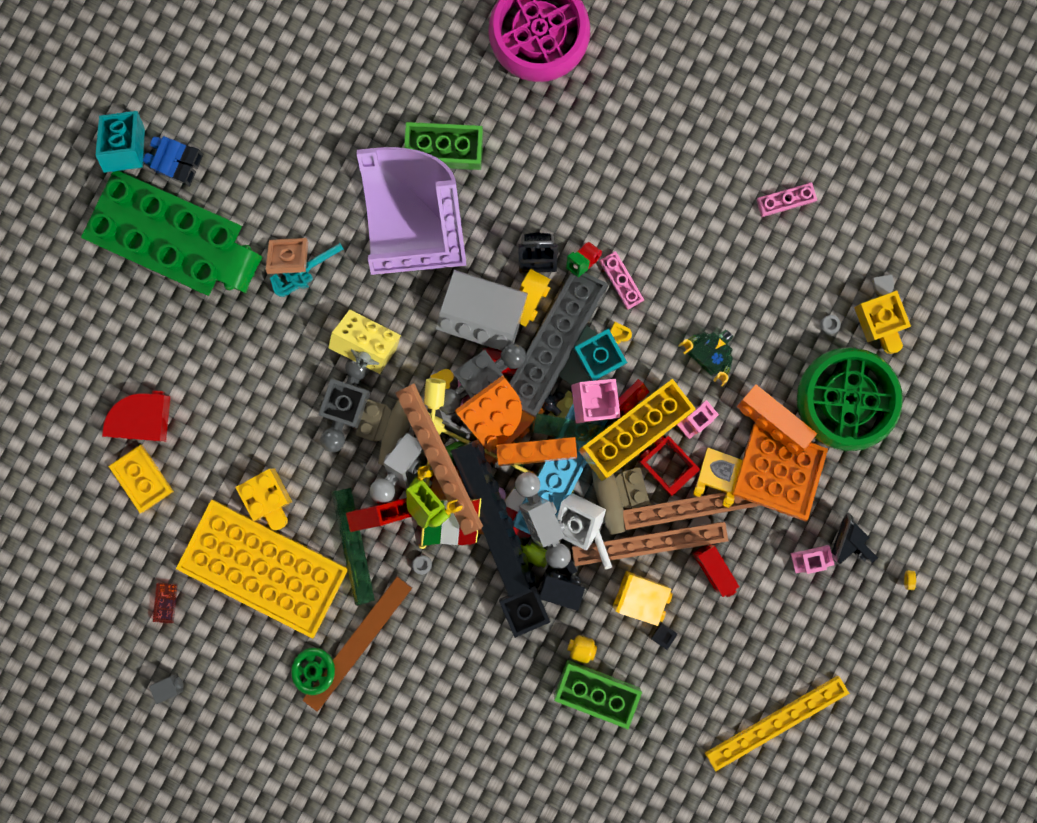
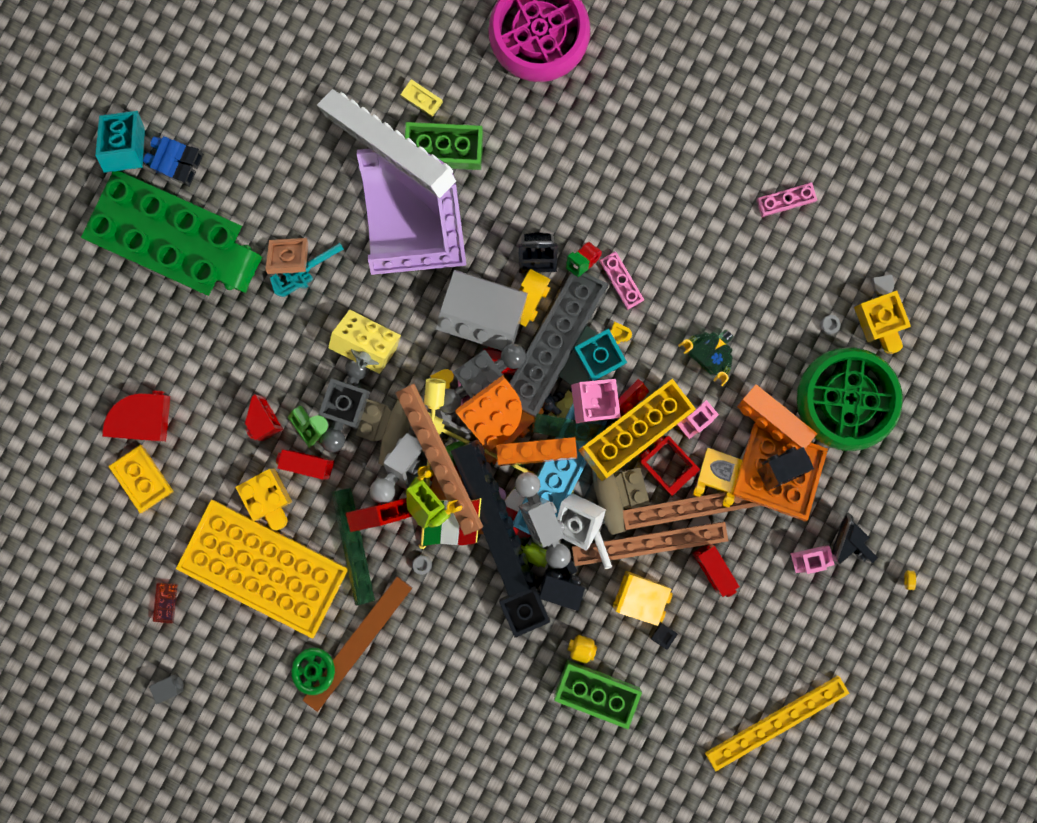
none -> red slope [245,394,284,441]
none -> red window [276,449,334,480]
none -> bright green brick [288,406,328,448]
none -> white brick [317,89,456,199]
none -> light yellow plate [400,79,443,117]
none -> black brick [757,447,814,491]

